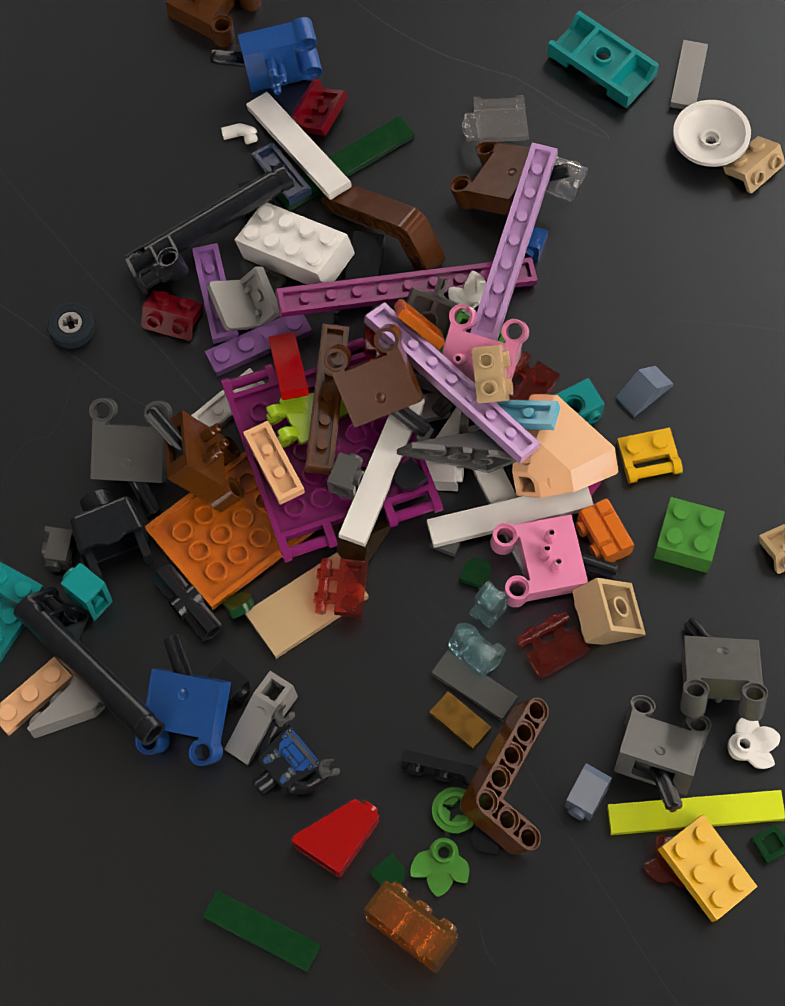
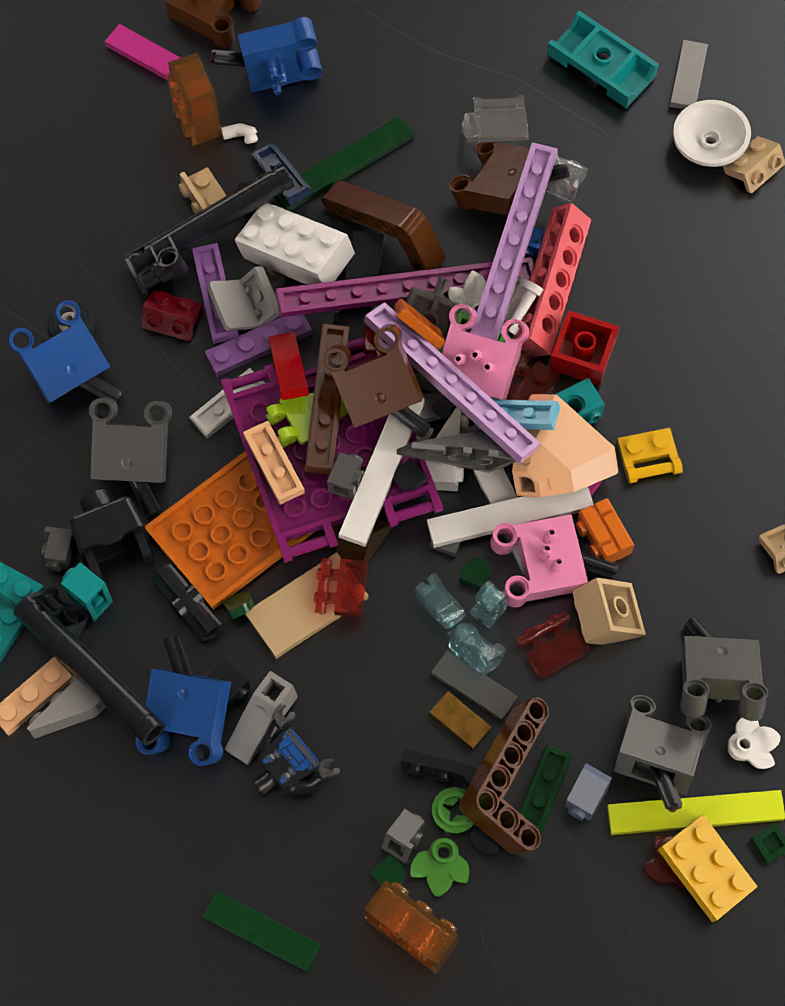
reddish brown piece [144,405,245,512] -> none
white tile [246,92,352,200] -> none
dark red bracket [291,78,348,136] -> none
red slope [291,799,380,878] -> none
tan bracket [472,345,513,403] -> none
sand blue slope [616,366,673,418] -> none
bright green brick [654,497,725,573] -> none
none -> blue piece [7,300,121,403]
none -> dark pink tile [105,24,181,80]
none -> clear orange brick [166,53,222,146]
none -> tan bracket [178,167,226,214]
none -> dark grey brick [381,809,425,864]
none -> clear light blue leg [415,572,466,630]
none -> white plate [502,276,544,335]
none -> coral brick [512,203,591,358]
none -> dark green tile [519,744,573,835]
none -> red brick [549,310,619,386]

